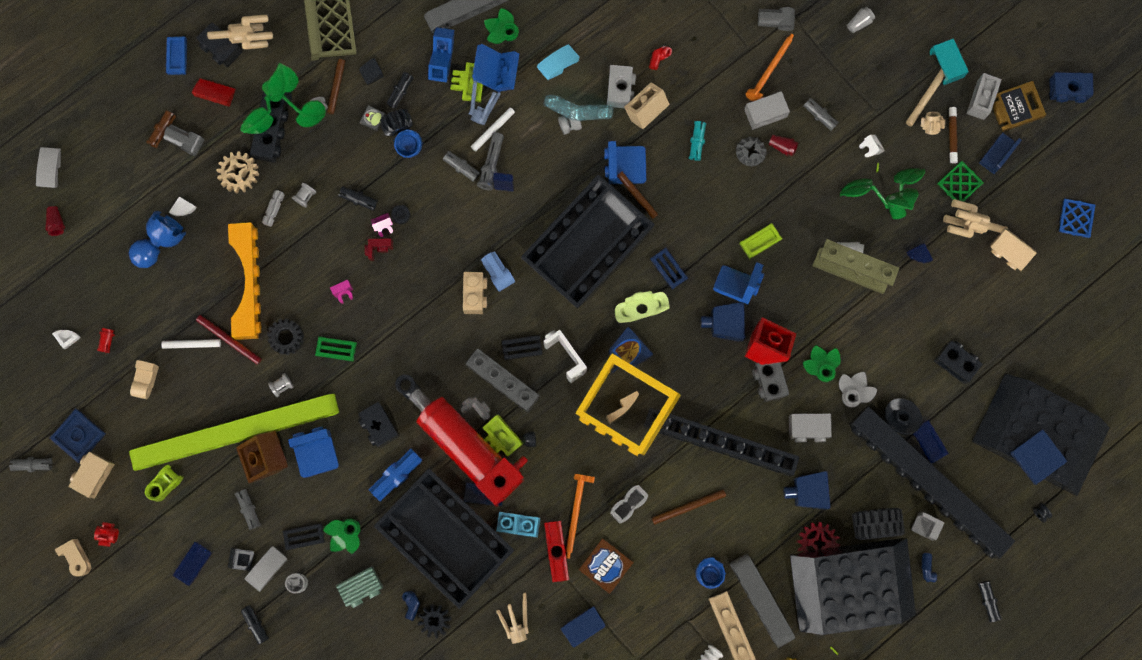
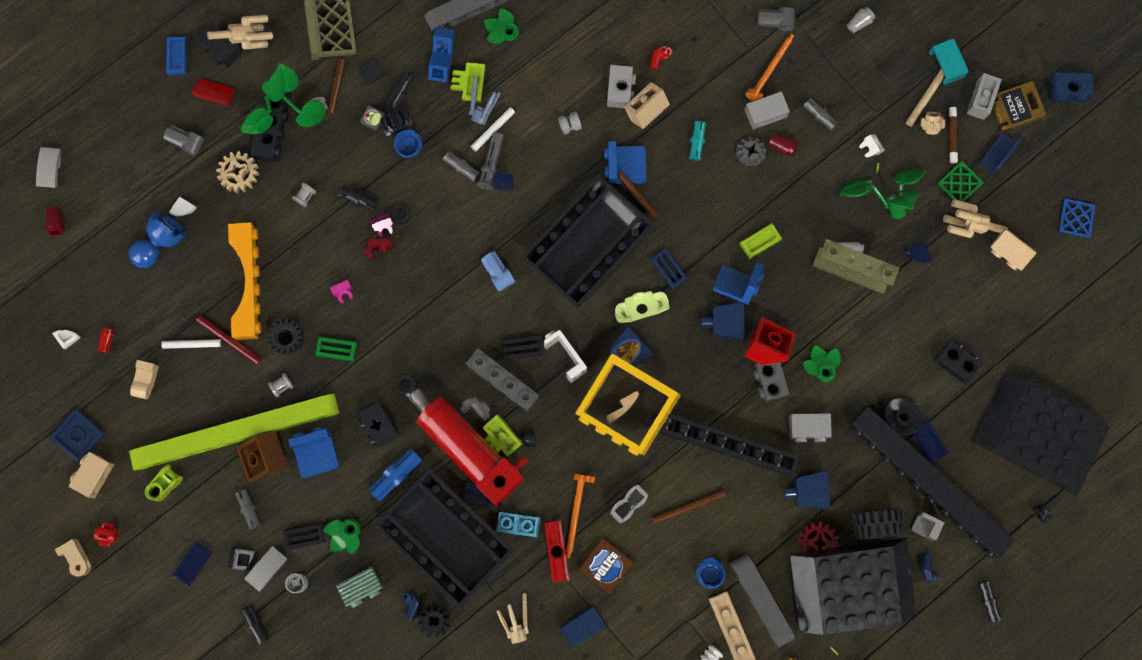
dark grey pin [9,457,53,472] -> none
reddish brown pin [146,110,176,148] -> none
light grey axle [262,190,285,227] -> none
tan brick [463,272,487,314] -> none
blue bracket [472,44,519,92] -> none
medium azure slope [537,44,580,80] -> none
clear light blue beam [544,95,614,121] -> none
light grey plate [839,372,877,407] -> none
dark blue tile [1010,430,1068,485] -> none

